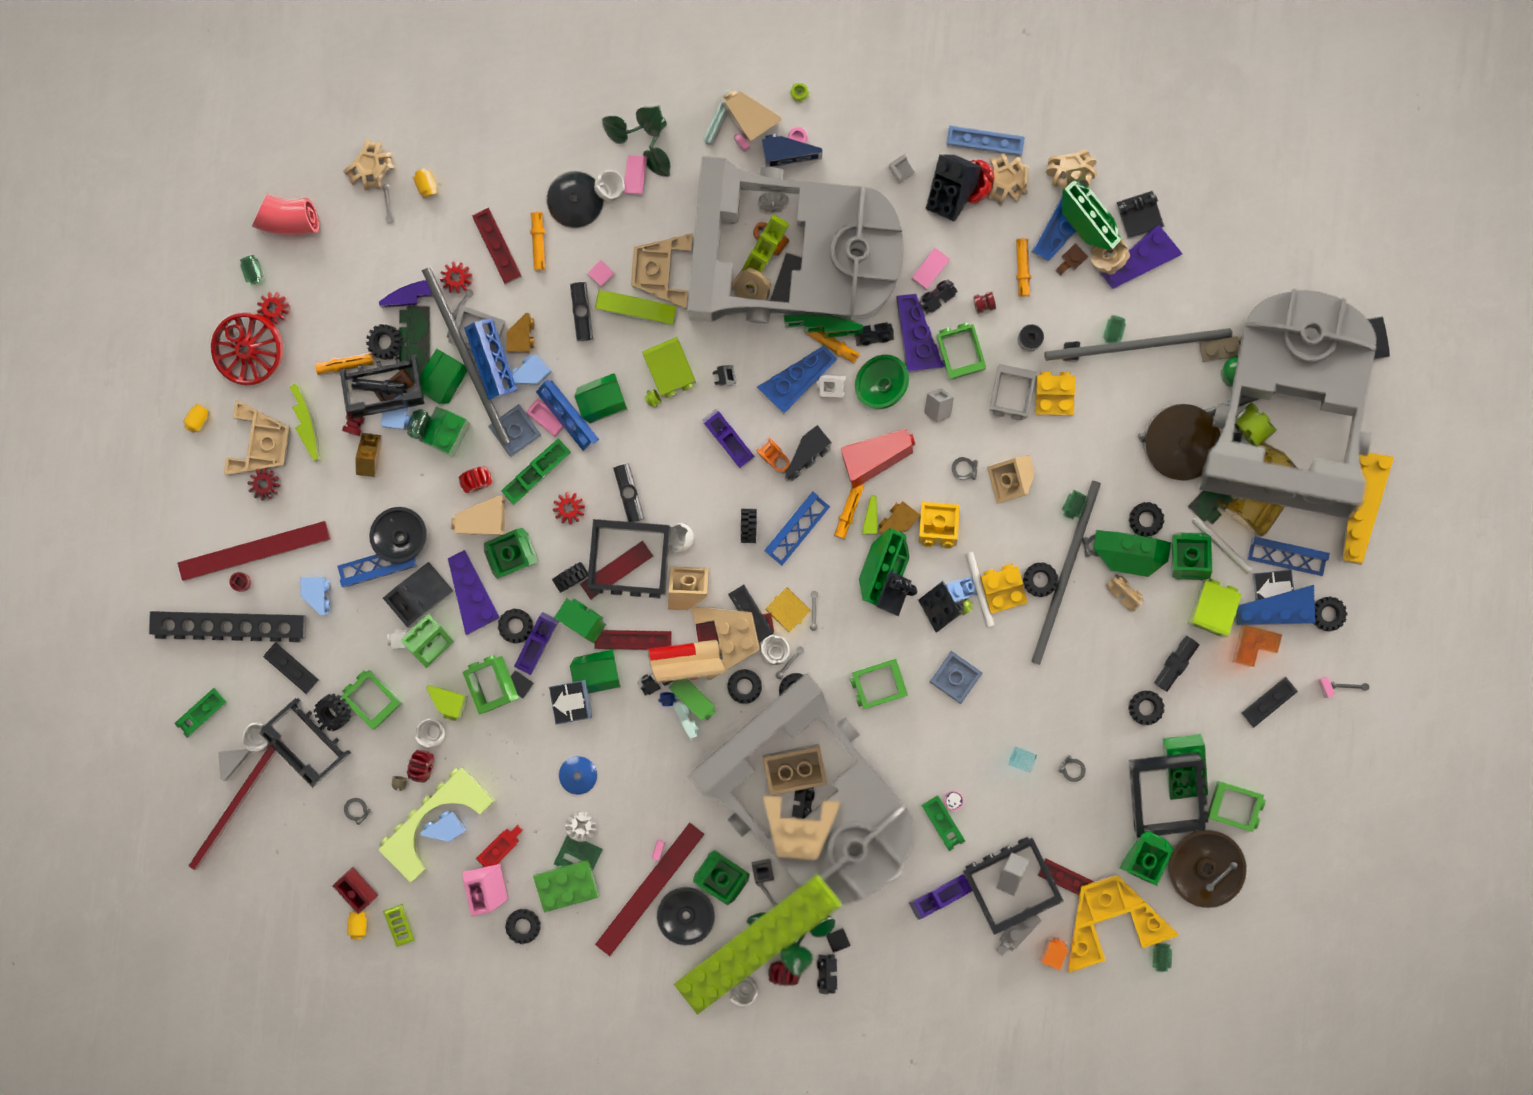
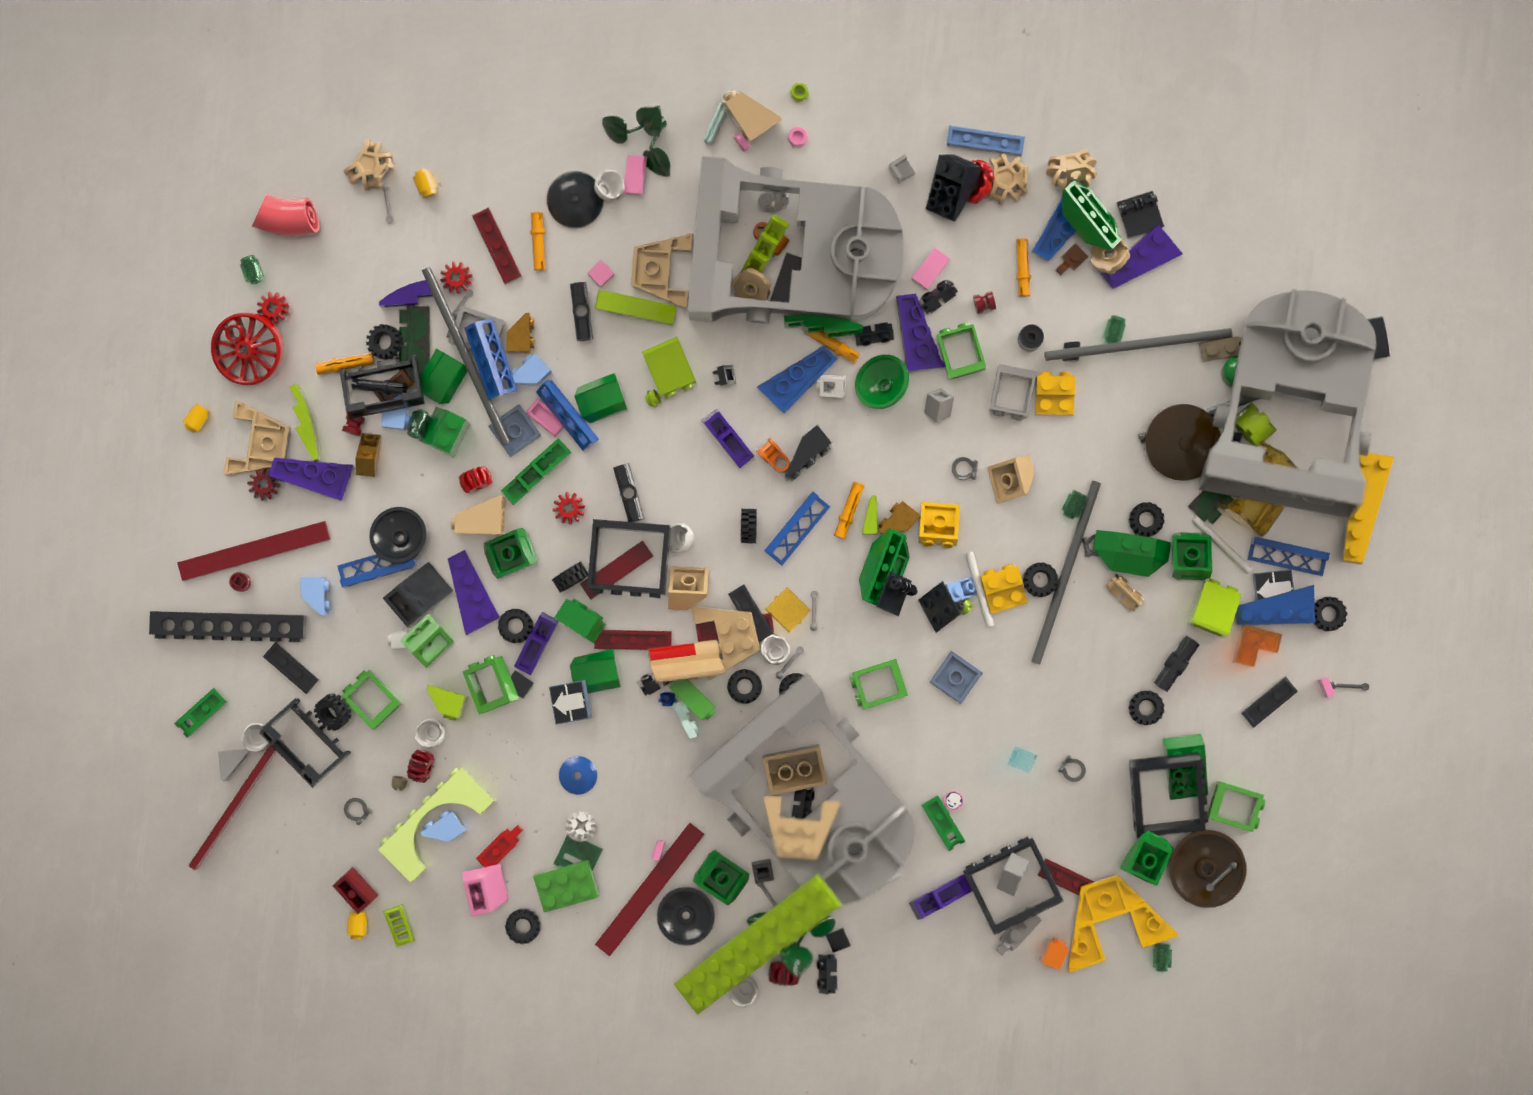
dark blue slope [762,134,823,167] -> none
slope [841,428,915,489] -> none
none -> dark purple wing [268,458,353,501]

